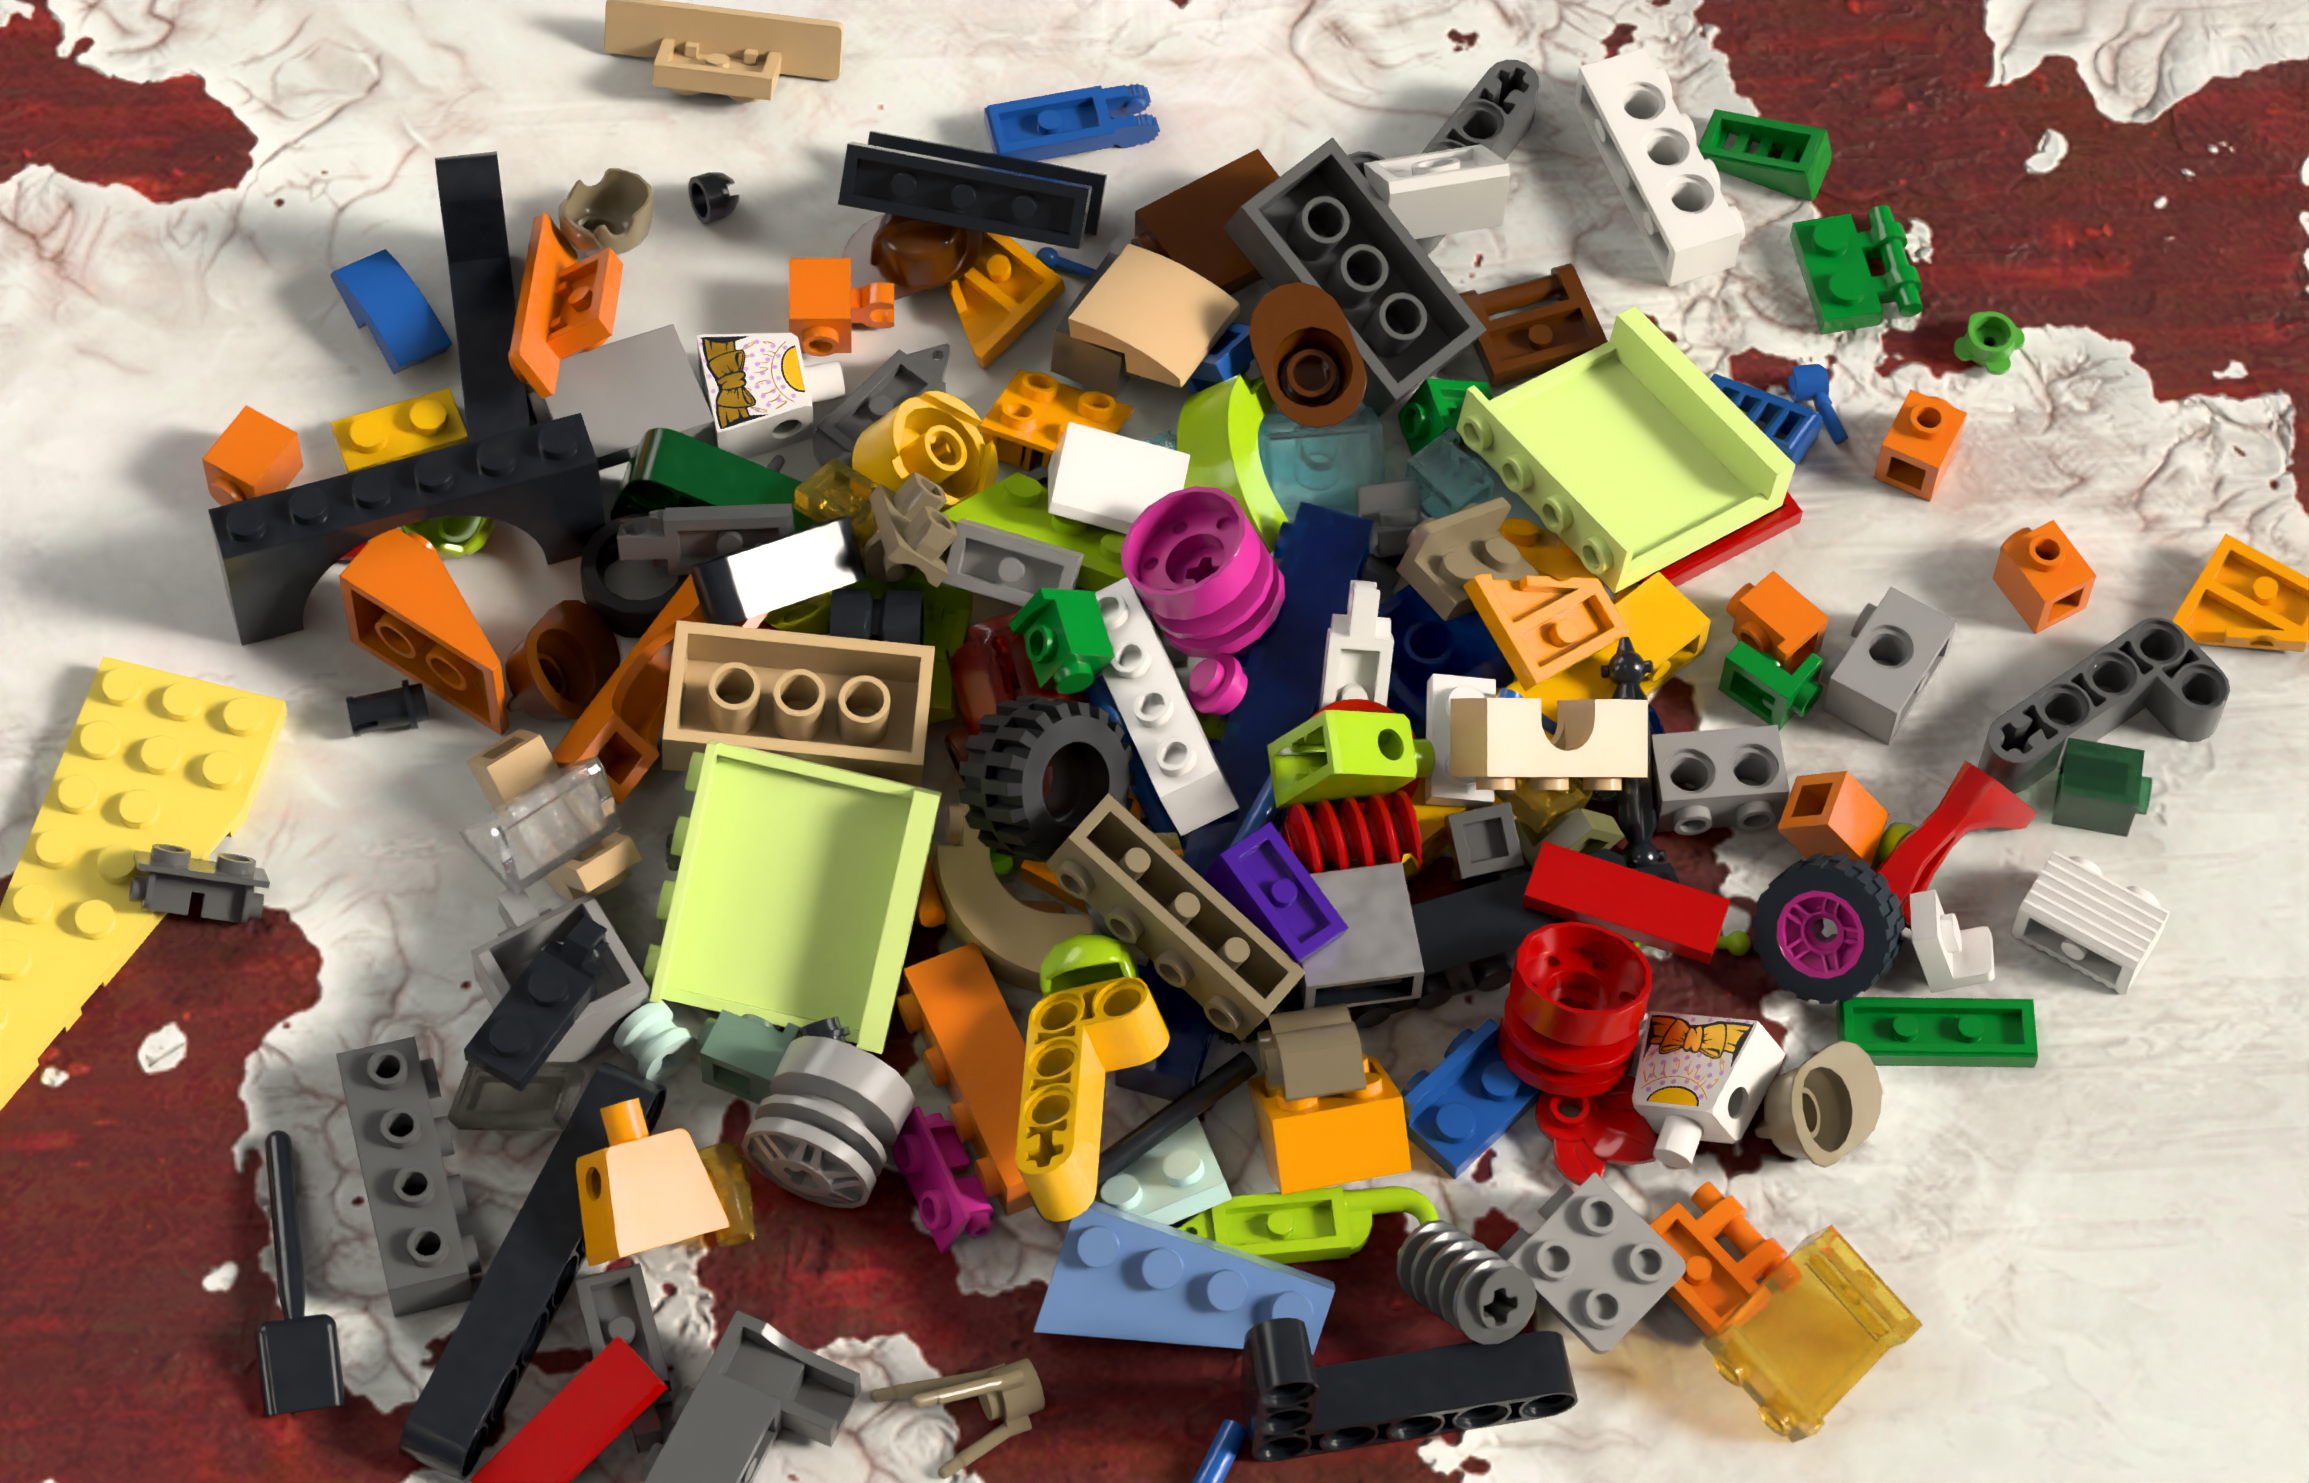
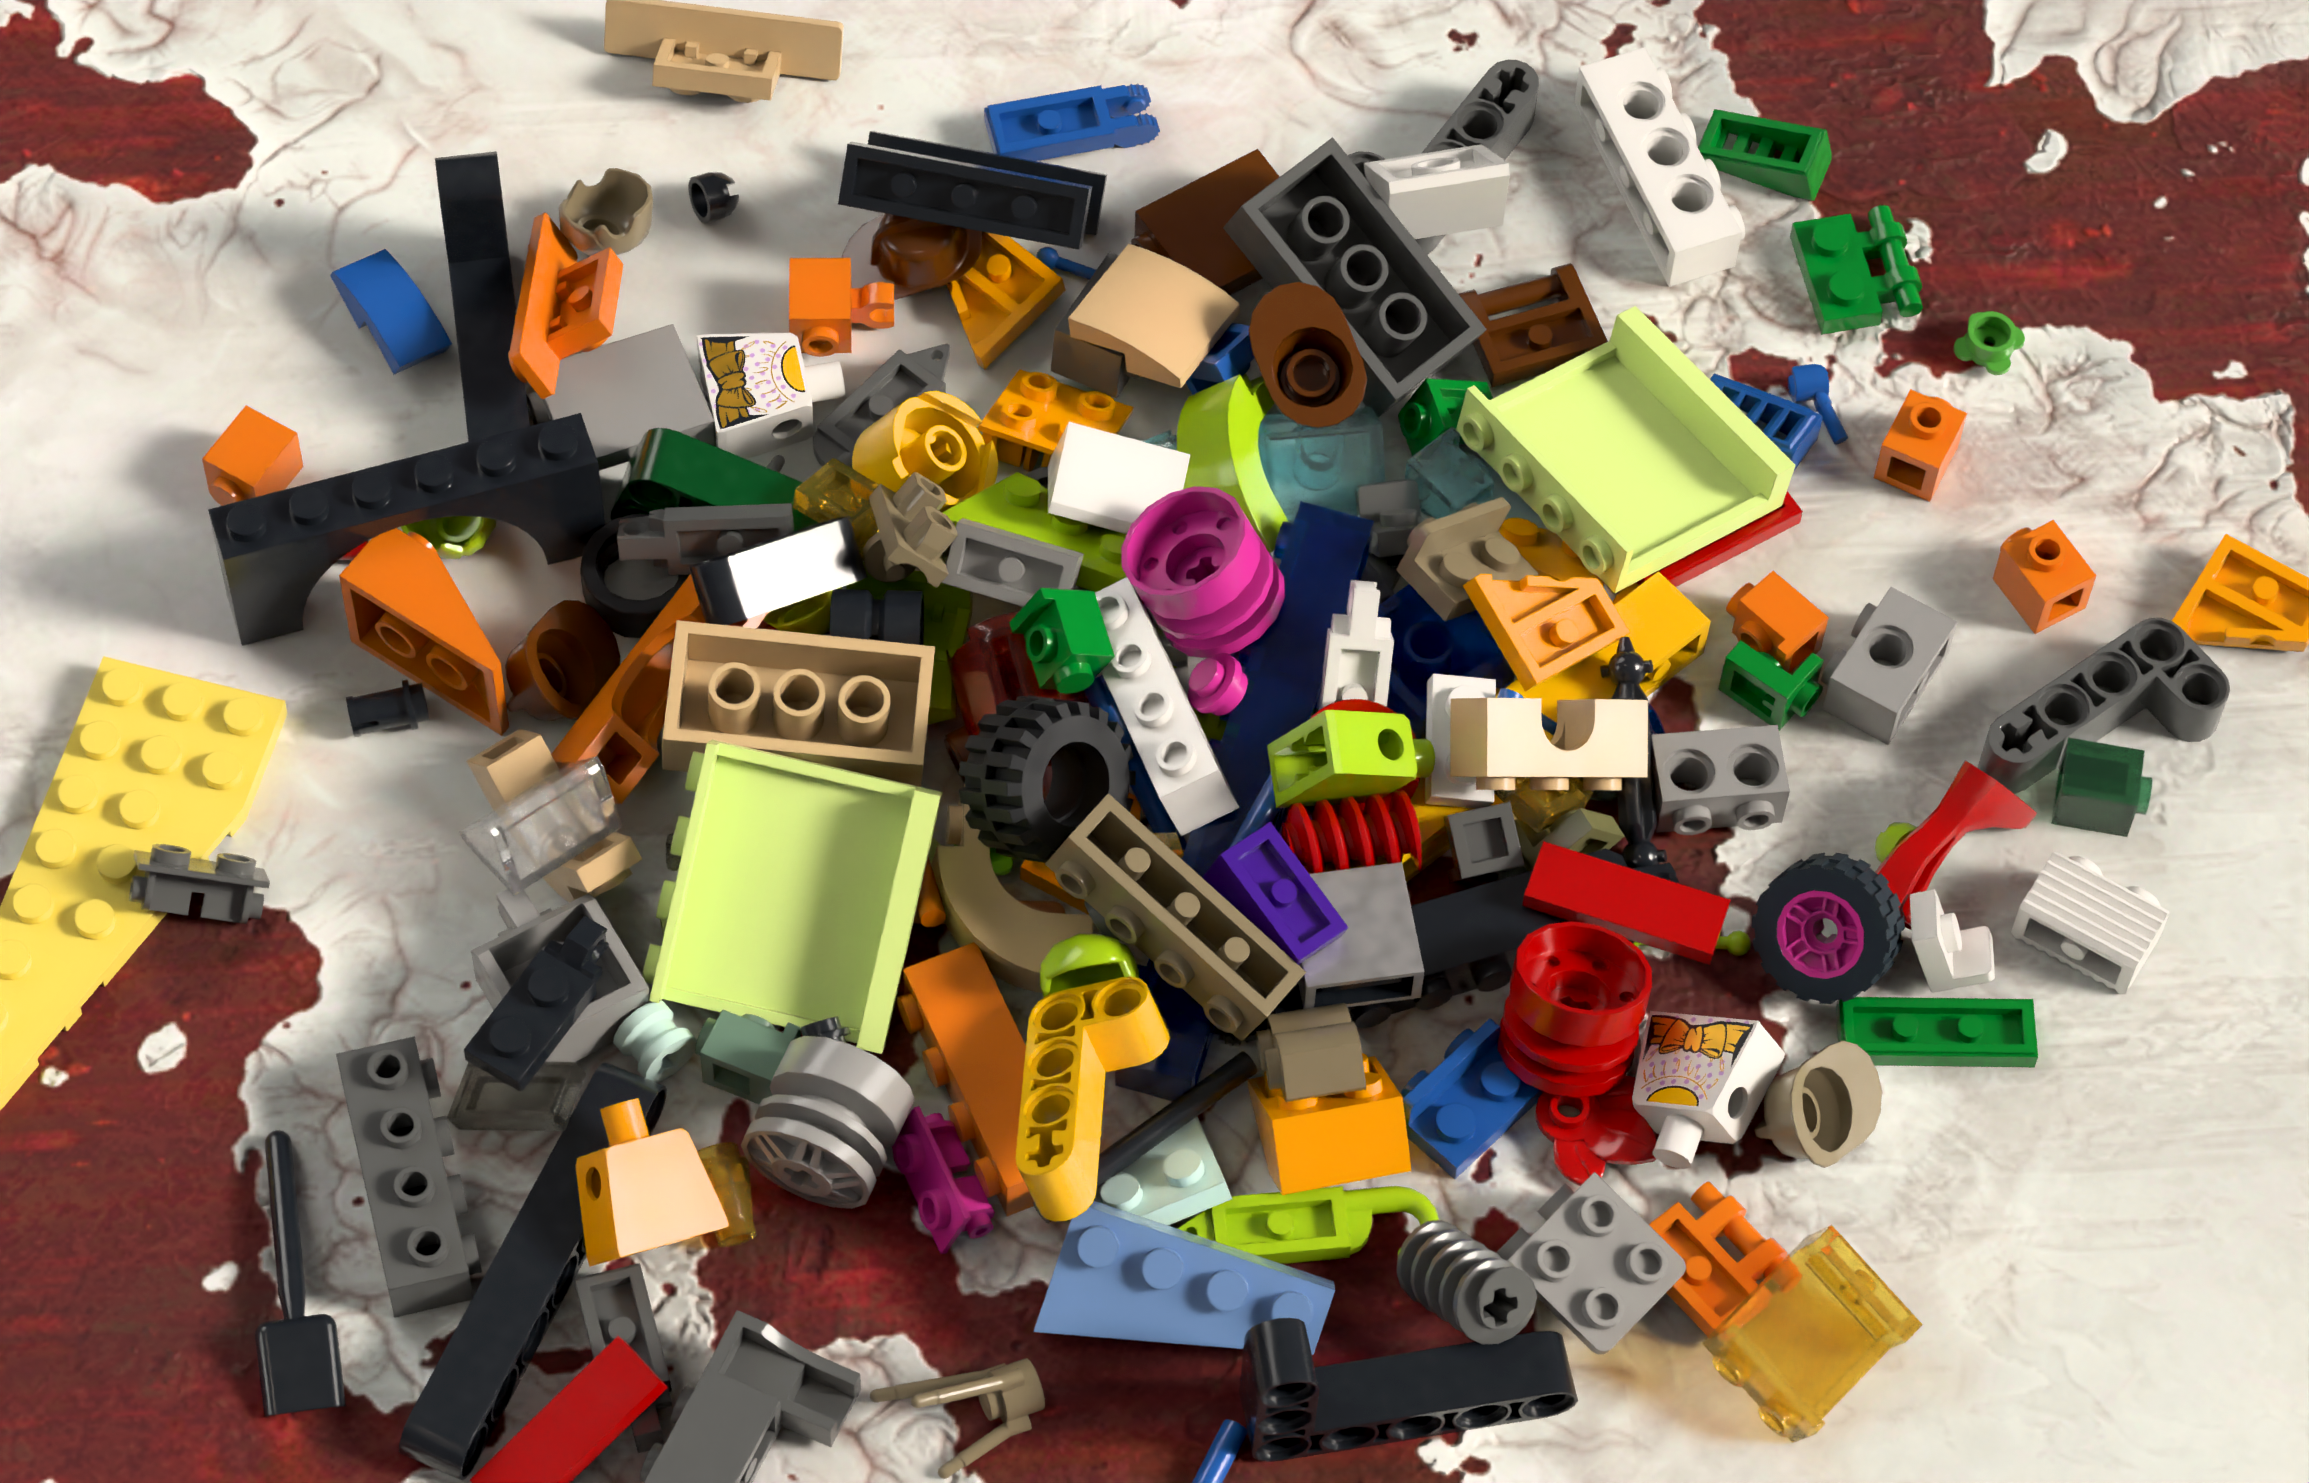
yellow plate [331,387,468,473] -> none
orange brick [1777,771,1890,868] -> none

